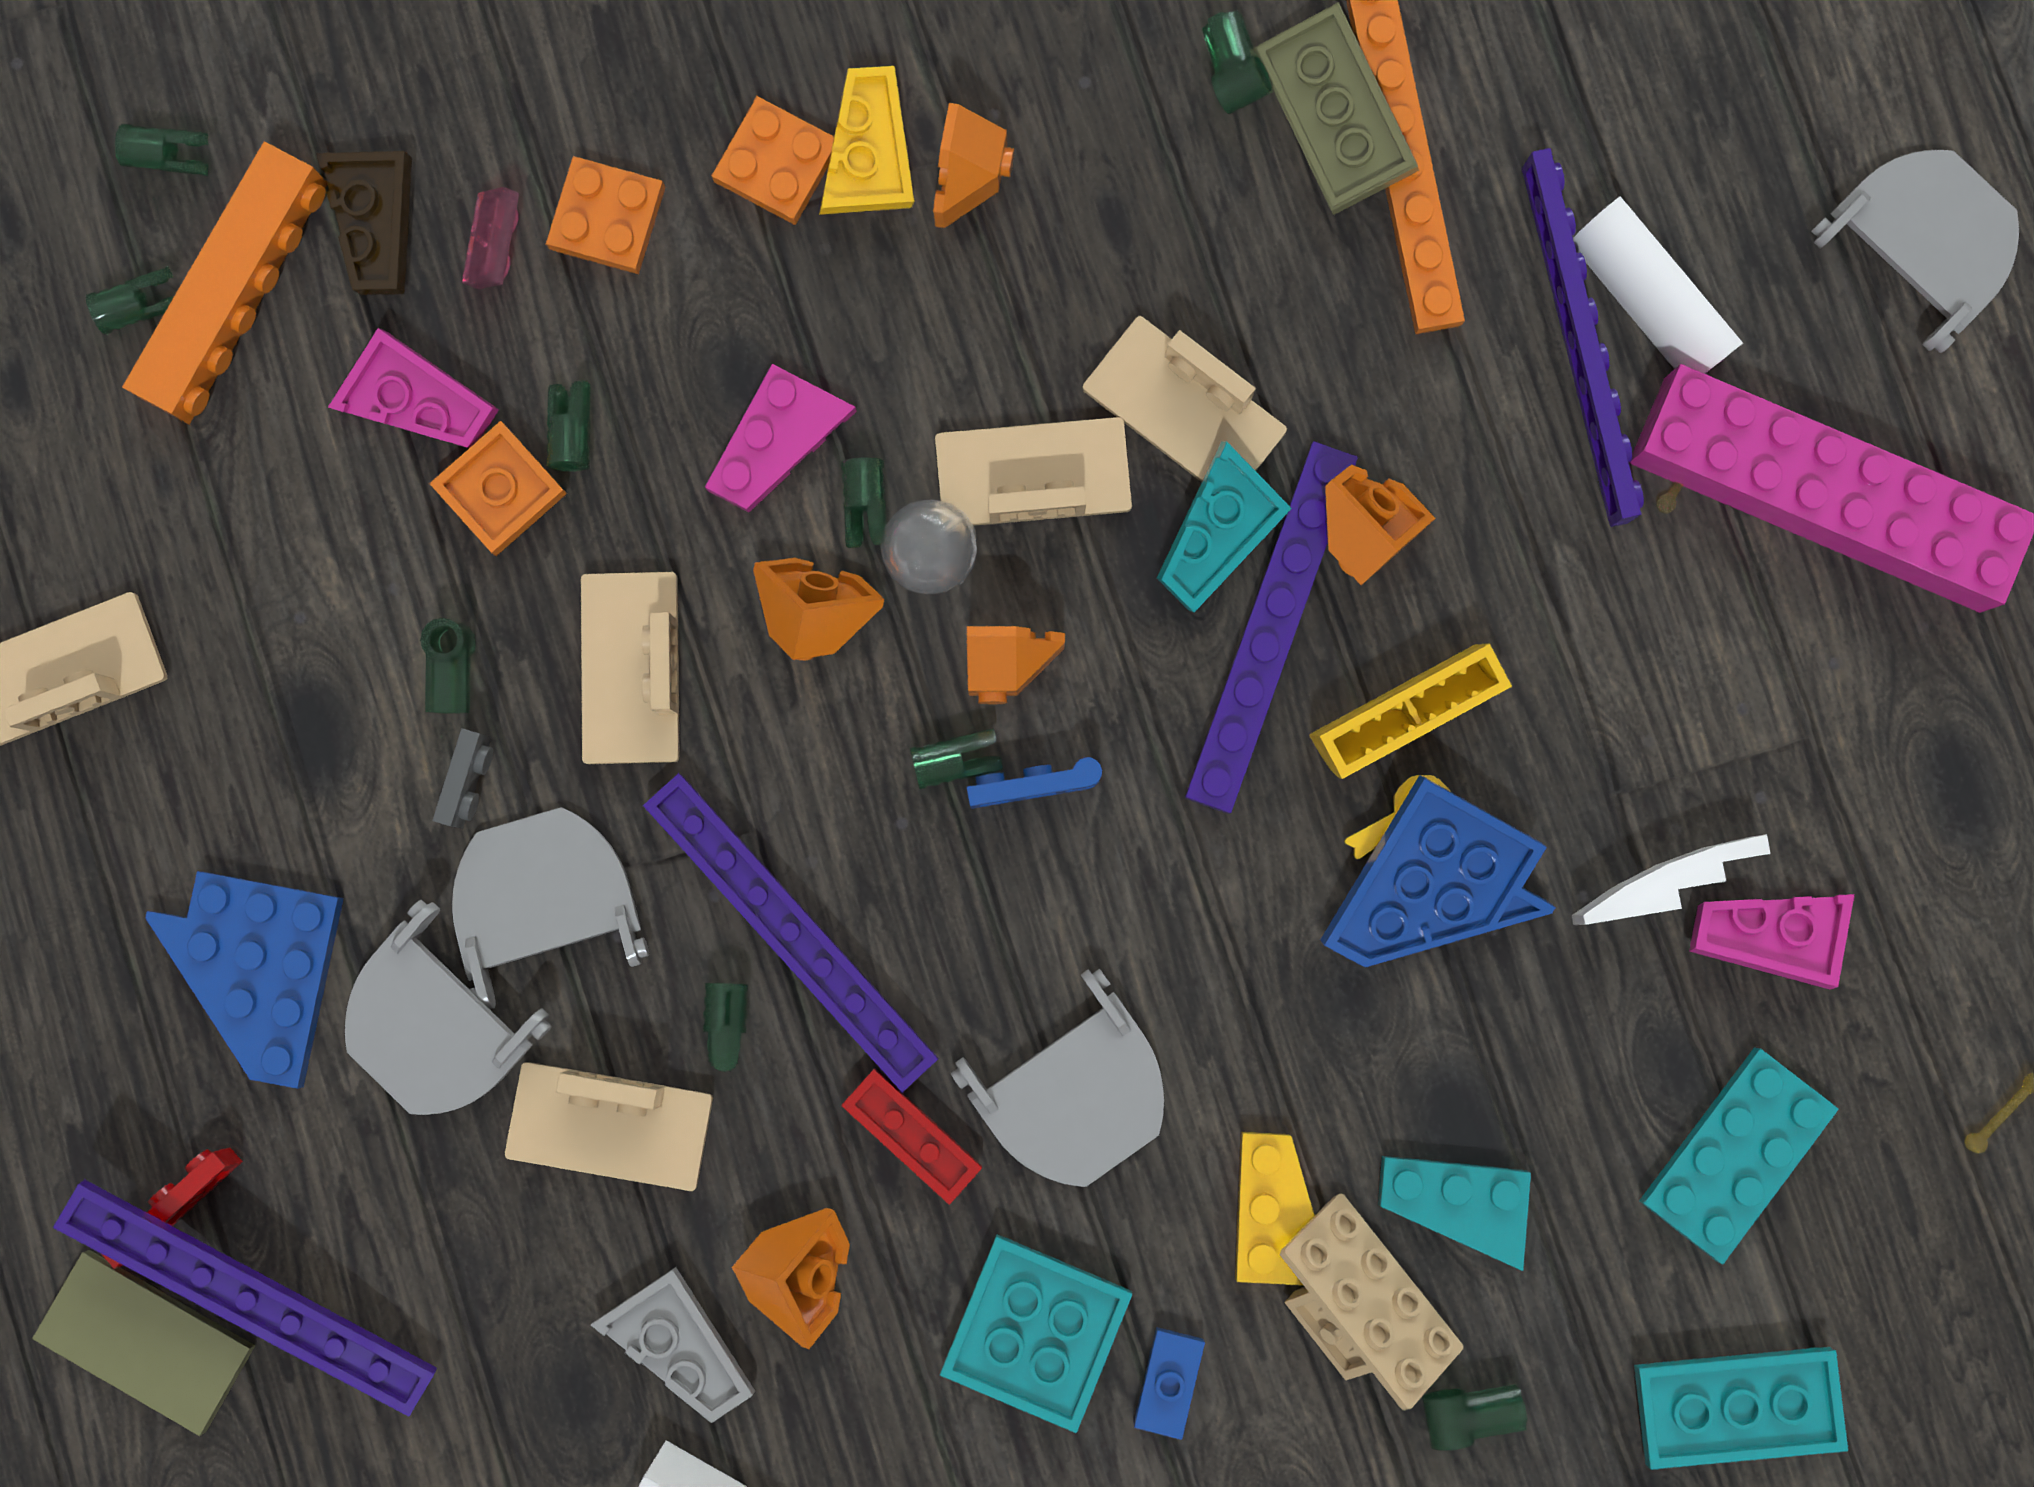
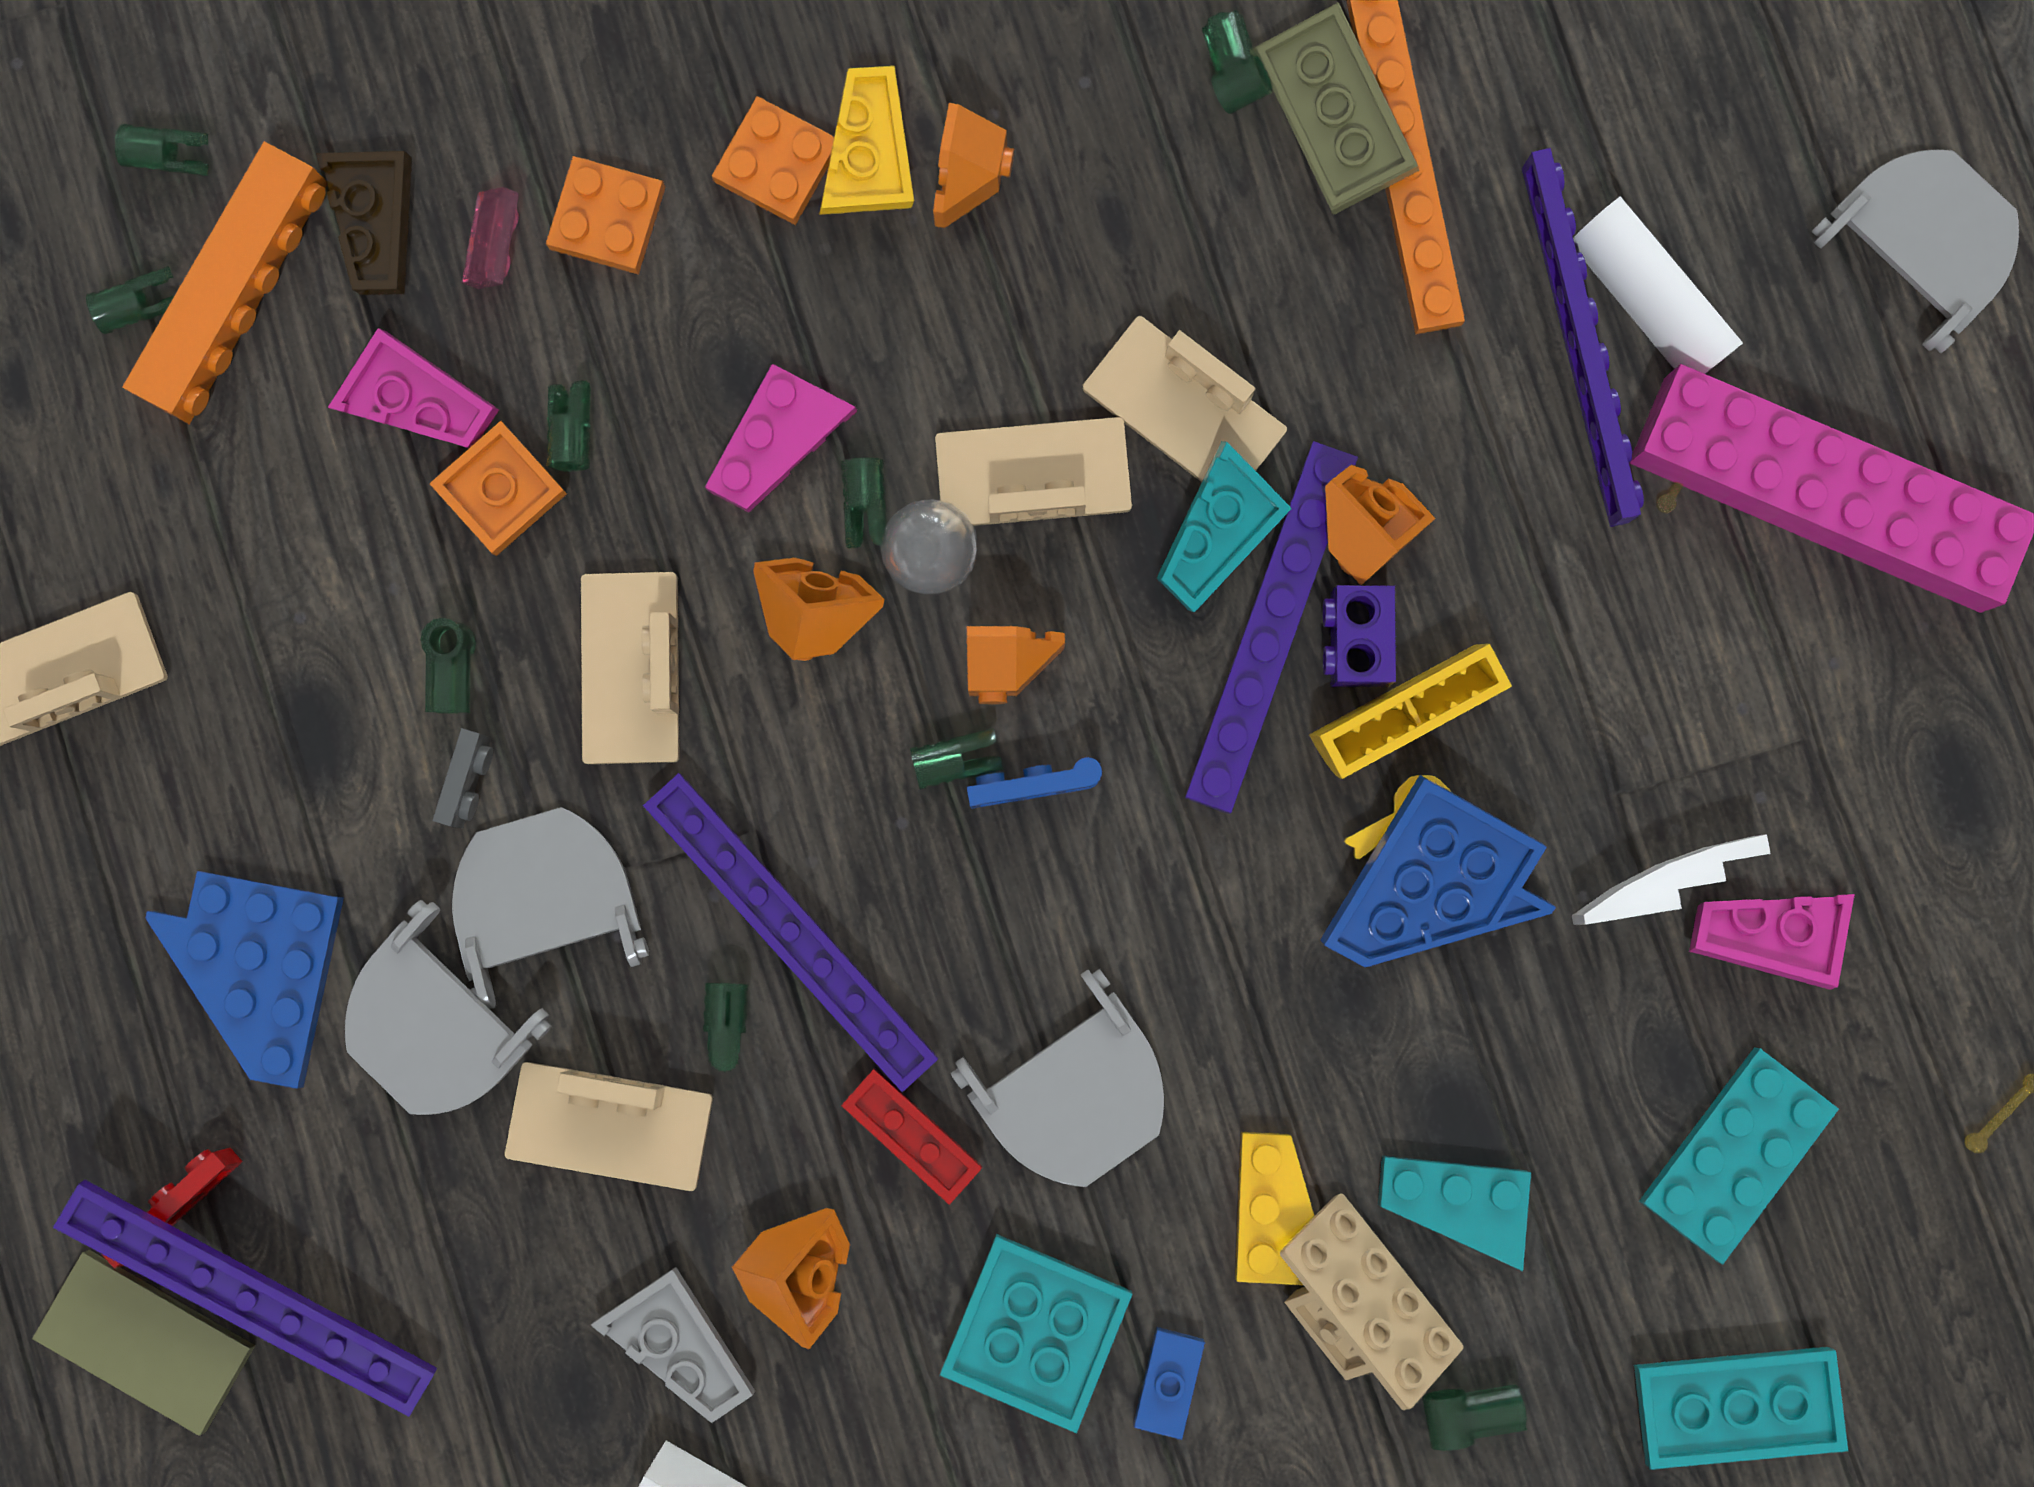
none -> dark purple brick [1322,585,1396,687]

